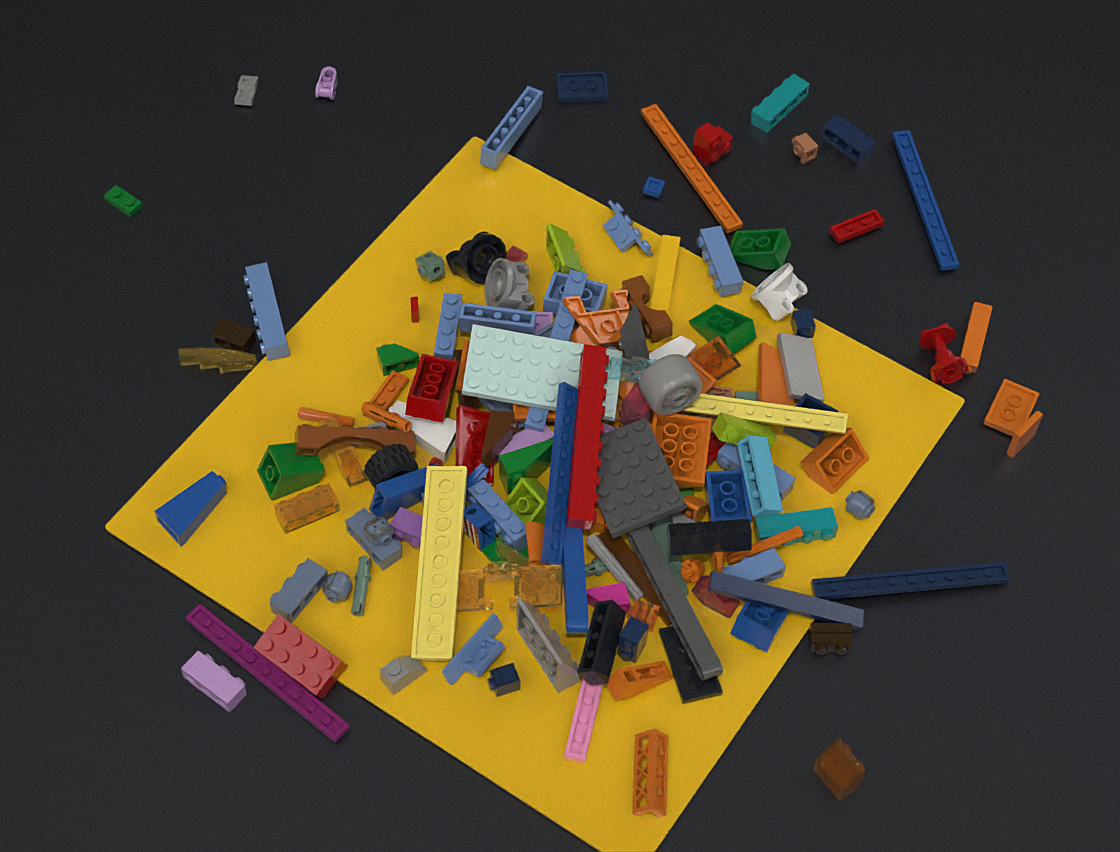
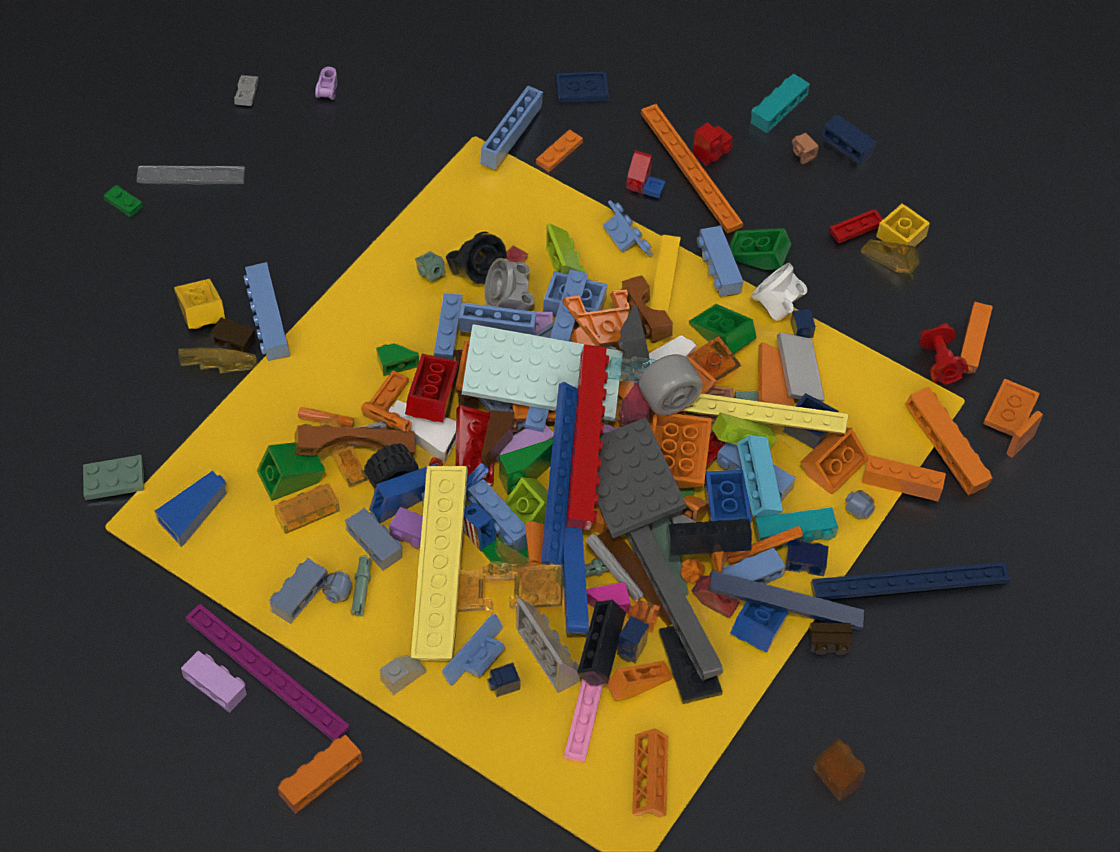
brick [253,614,348,699] -> none
head [364,516,394,546] -> none
red tile [410,297,419,323] -> none
blue plate [892,130,959,271] -> none
none -> sand green plate [83,455,144,500]
none -> clear tile [137,166,245,184]
none -> yellow slope [174,279,225,329]
none -> orange brick [278,735,363,814]
none -> orange plate [536,129,583,172]
none -> red slope [626,150,652,194]
none -> clear blue brick [785,540,829,576]
none -> clear yellow slope [861,239,920,274]
none -> orange brick [862,455,946,501]
none -> yellow brick [876,204,930,256]
none -> orange brick [905,387,993,496]

